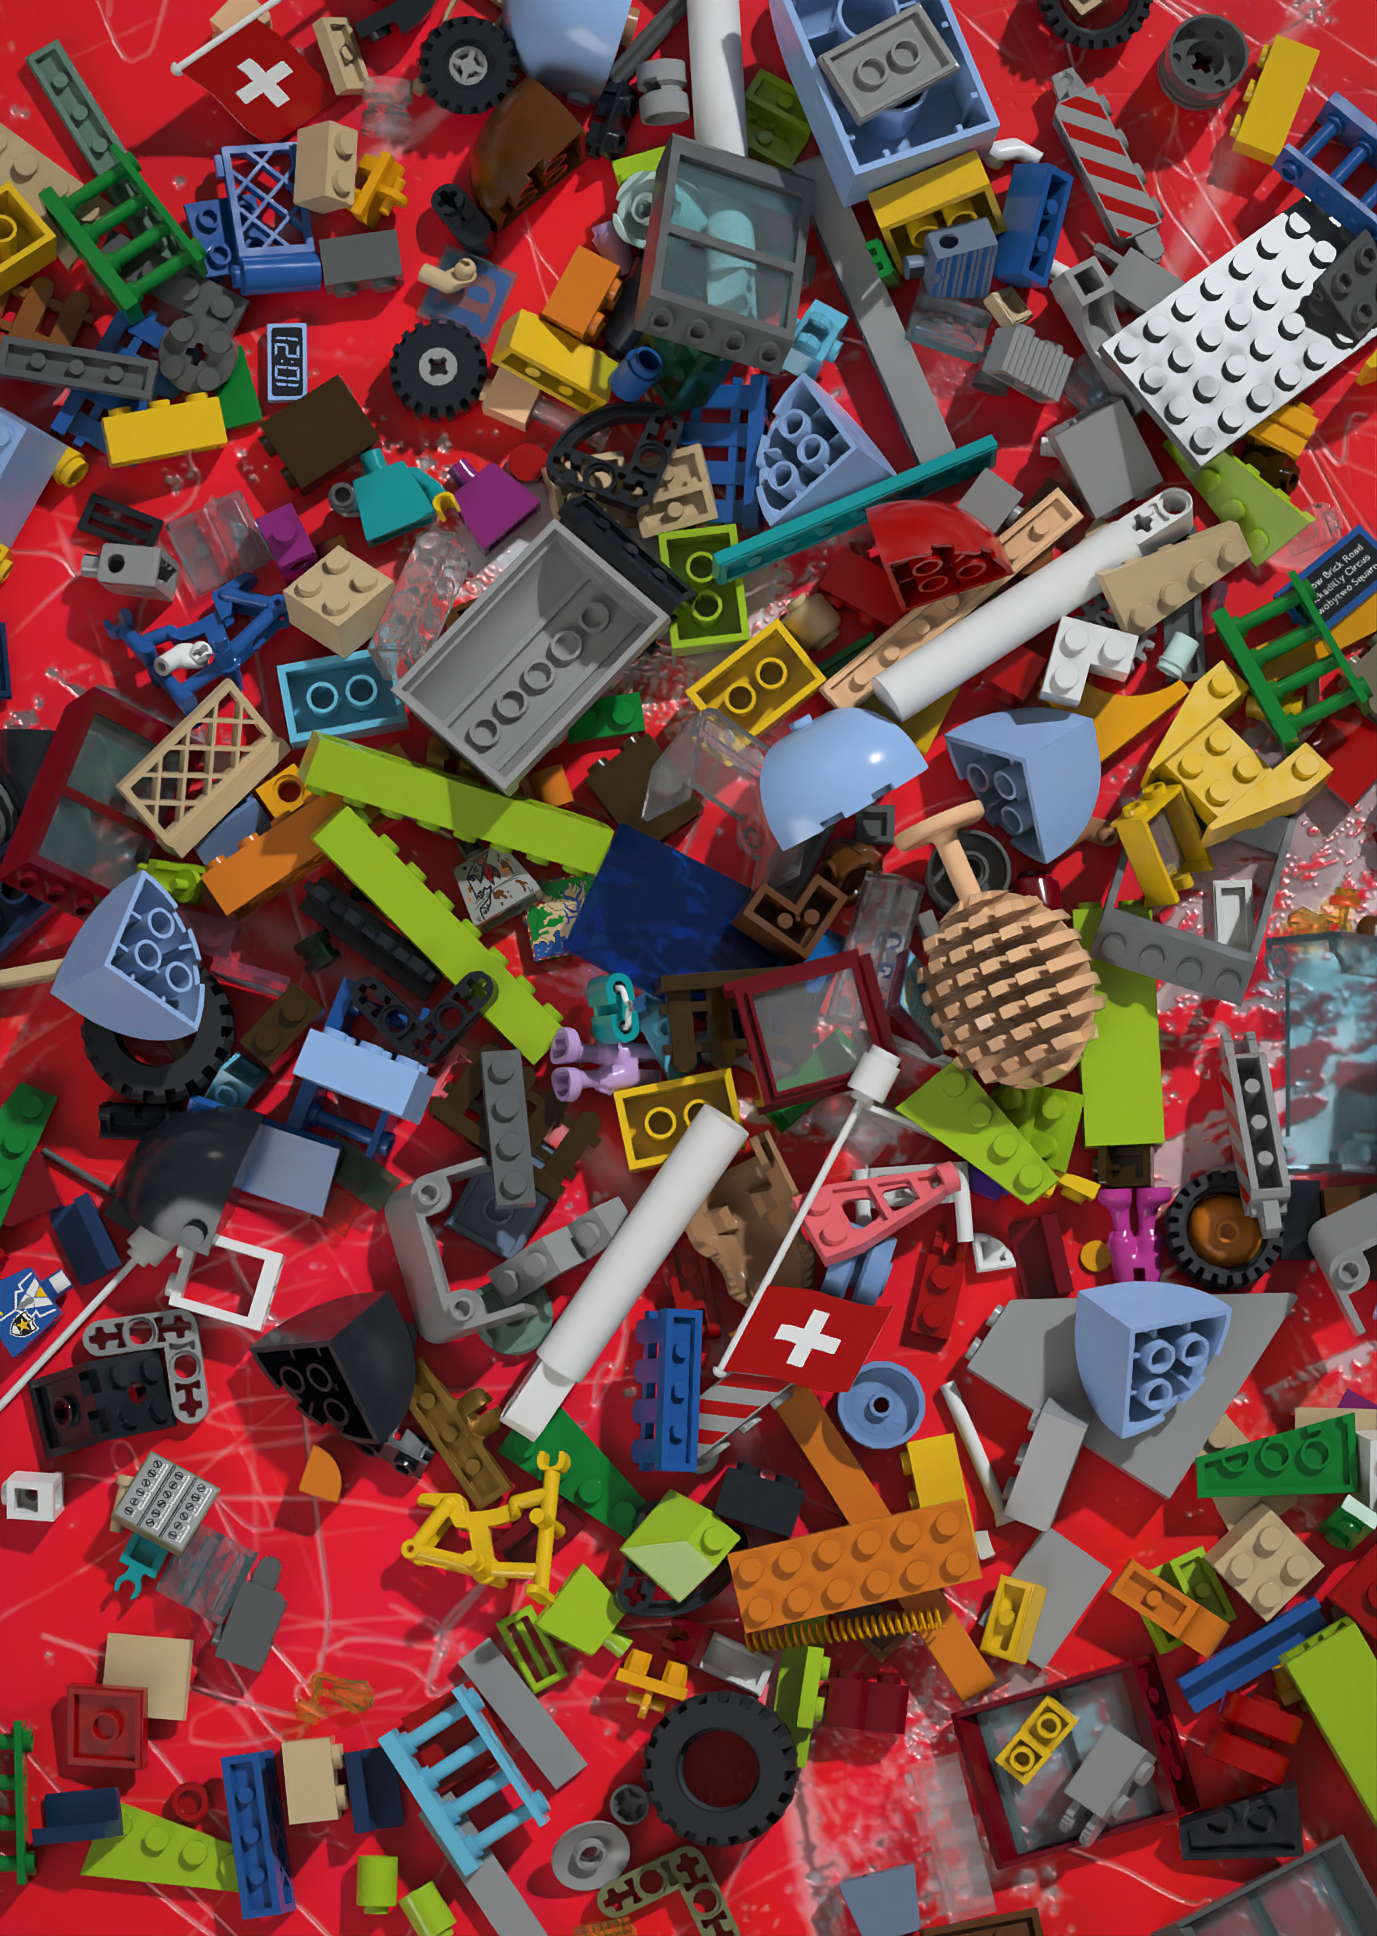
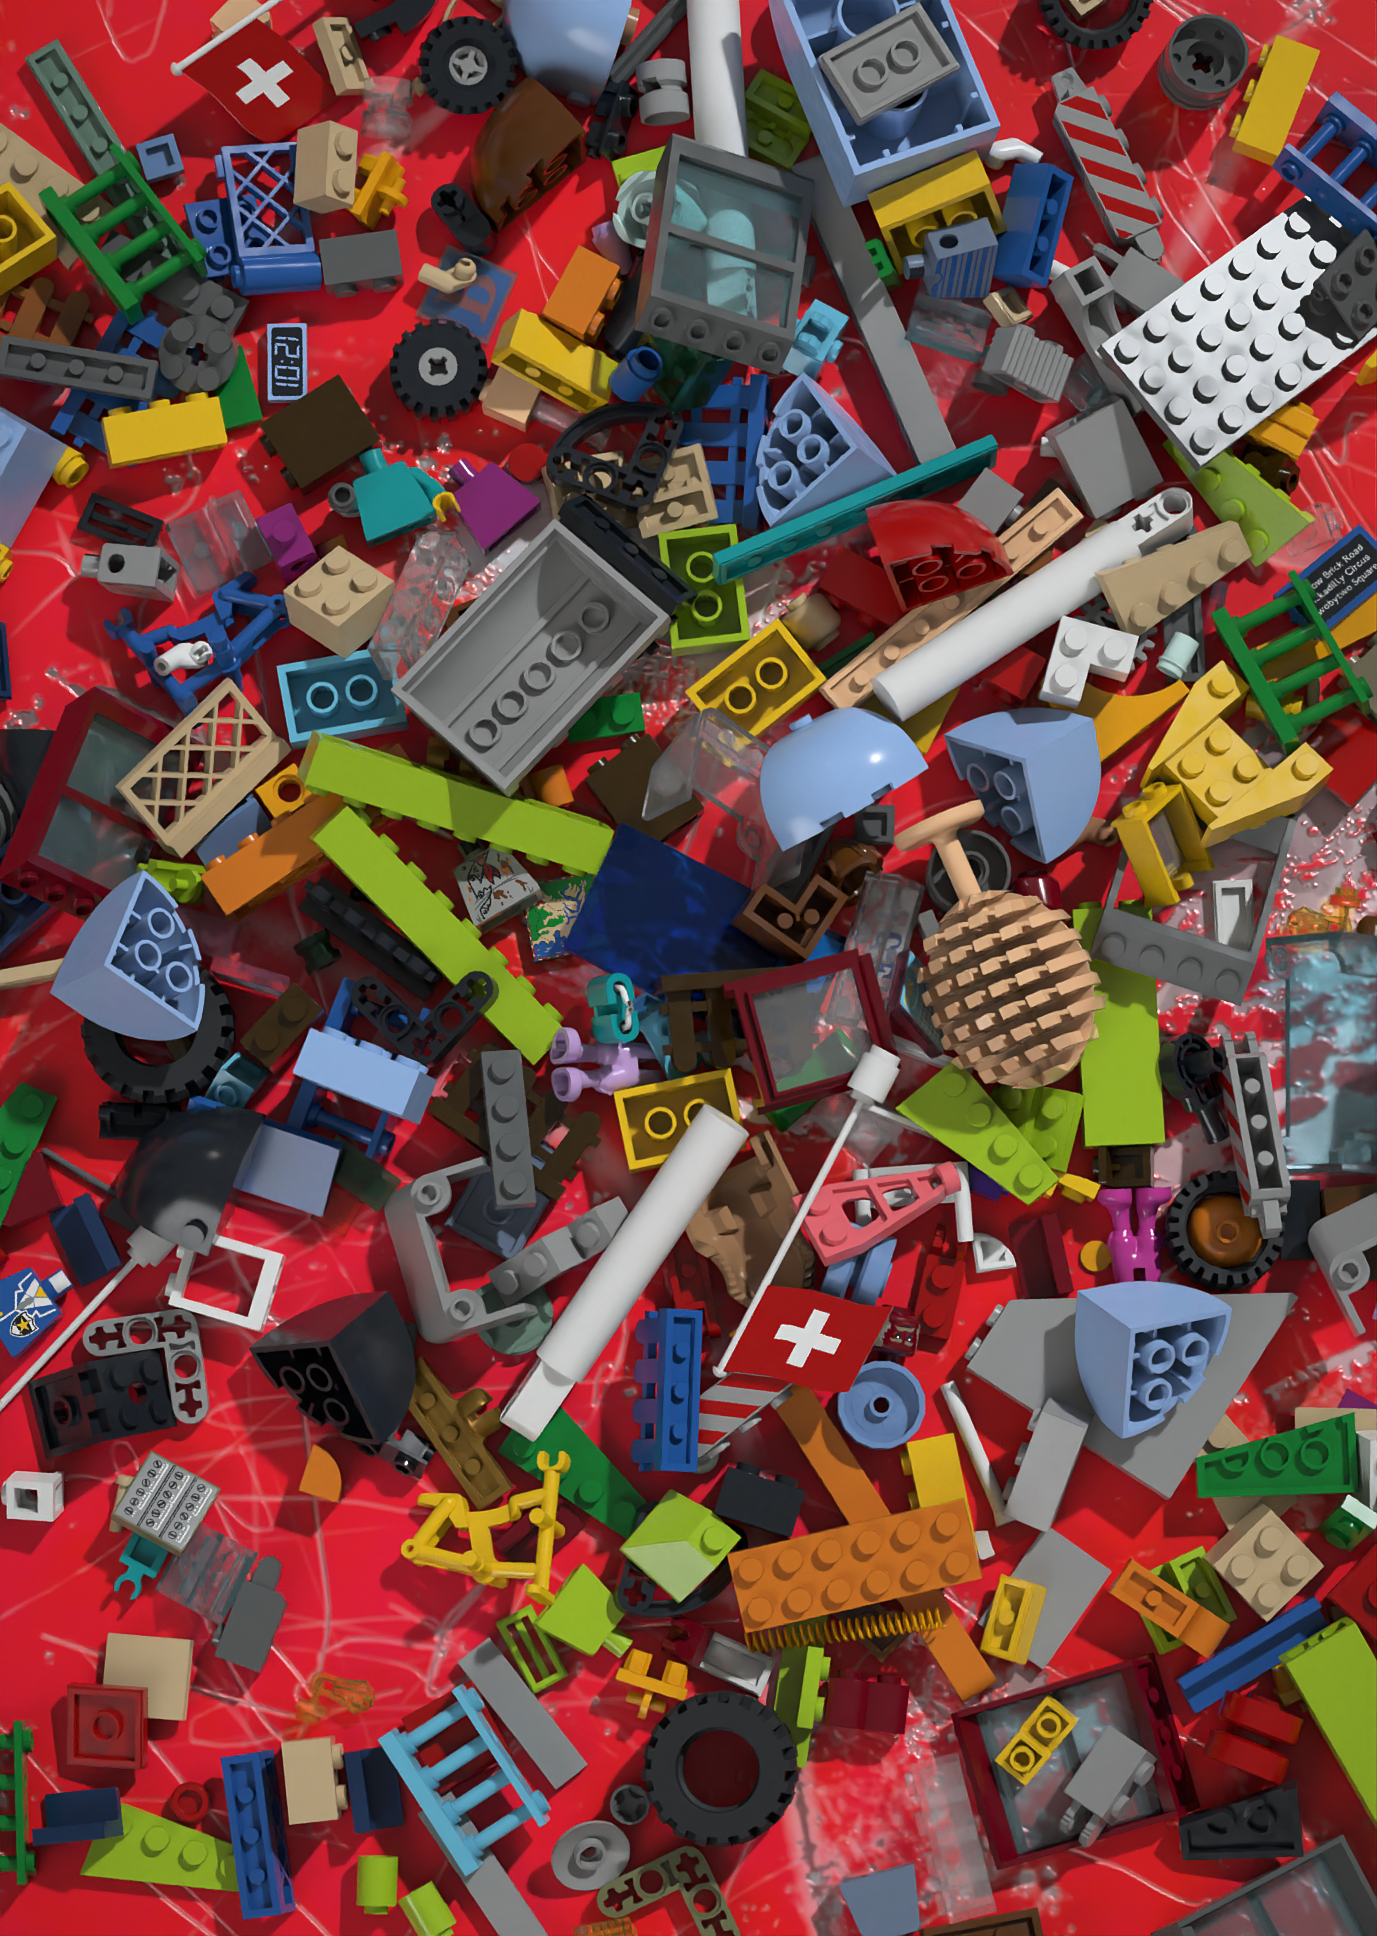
none -> medium blue plate [136,133,185,185]
none -> dark red head [871,1305,921,1365]
none -> black pin [1158,1032,1230,1145]

